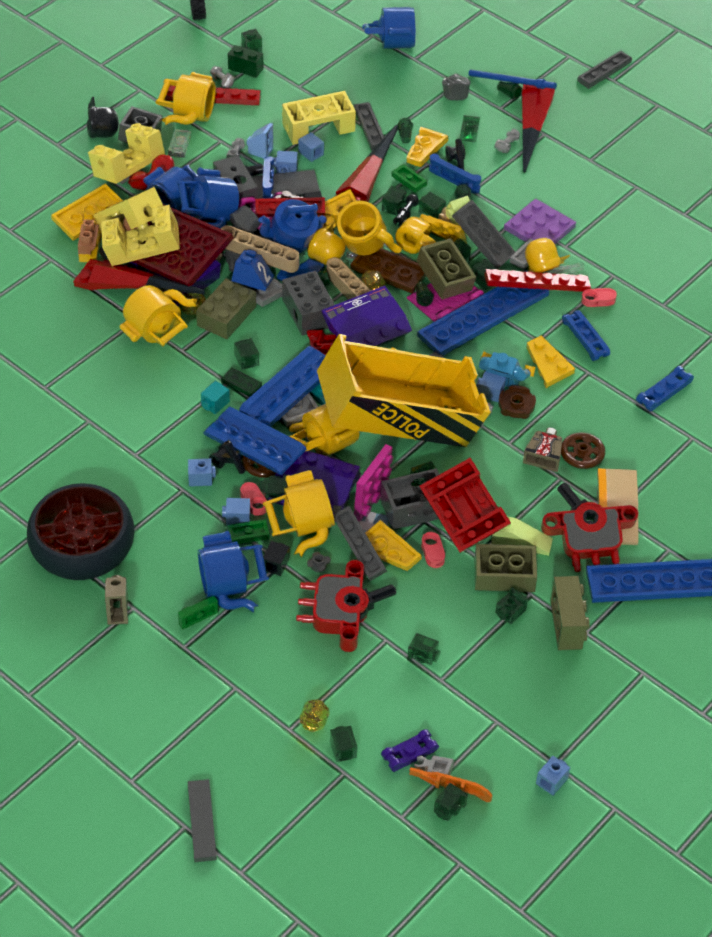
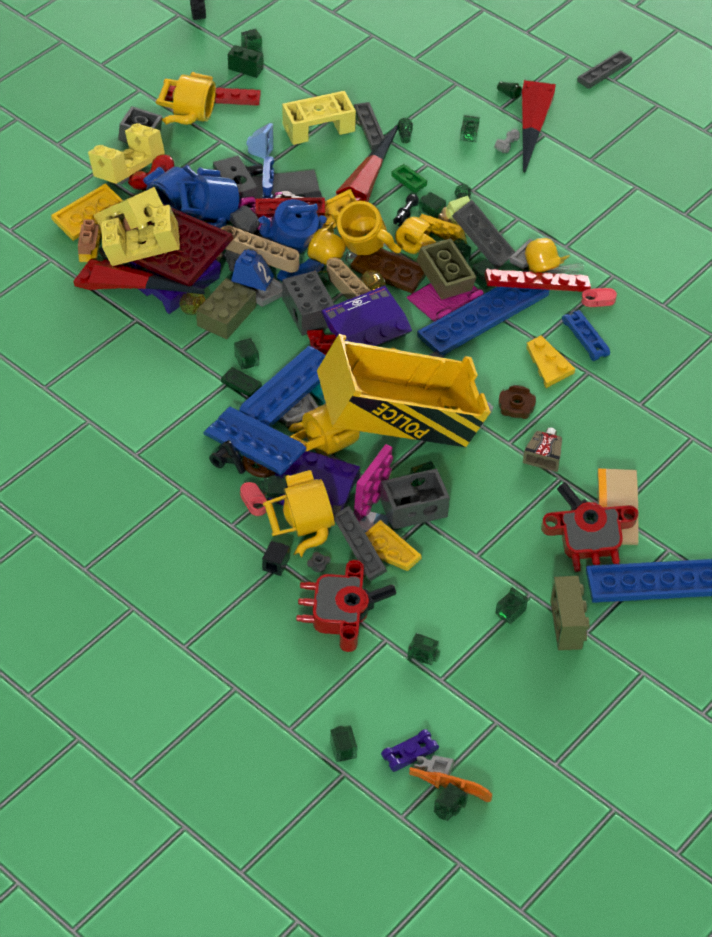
wheel [27,483,134,580] -> none
black piece [87,97,119,138] -> none
dark tan torso [105,575,128,625] -> none
yellow piece [120,285,197,347] -> none
clear plate [168,129,191,158] -> none
green plate [178,596,218,630] -> none
medium blue brick [188,459,216,486] -> none
dark grey tile [188,779,217,862] -> none
blue piece [198,531,269,613] -> none
teal brick [201,380,230,414] -> none
light grey bar [210,66,236,88] -> none
medium blue brick [222,498,250,525] -> none
light grey bar [226,138,245,158] -> none
green plate [227,519,270,544] -> none
medium blue brick [273,151,298,174] -> none
medium blue brick [298,132,324,162] -> none
clear yellow head [299,700,330,732] -> none
blue piece [362,7,416,49] -> none
clear green brick [382,186,406,216] -> none
yellow wing [406,127,448,167] -> none
clear green cone [416,282,434,307] -> none
red slope [419,457,511,553] -> none
coral piece [421,532,445,568] -> none
blue plate [429,154,481,194] -> none
dark grey hair [442,74,471,100] -> none
black piece [445,139,465,170] -> none
blue bar [469,70,557,89] -> none
olive brick [474,544,537,592] -> none
medium blue brick [476,371,506,402] -> none
dark azure torso [479,351,536,387] -> none
yellowish green slope [491,516,553,556] -> none
medium lavender plate [504,198,576,244] -> none
medium blue brick [536,756,570,796] -> none
reddish brown plate [561,432,605,469] -> none
blue plate [636,365,694,412] -> none

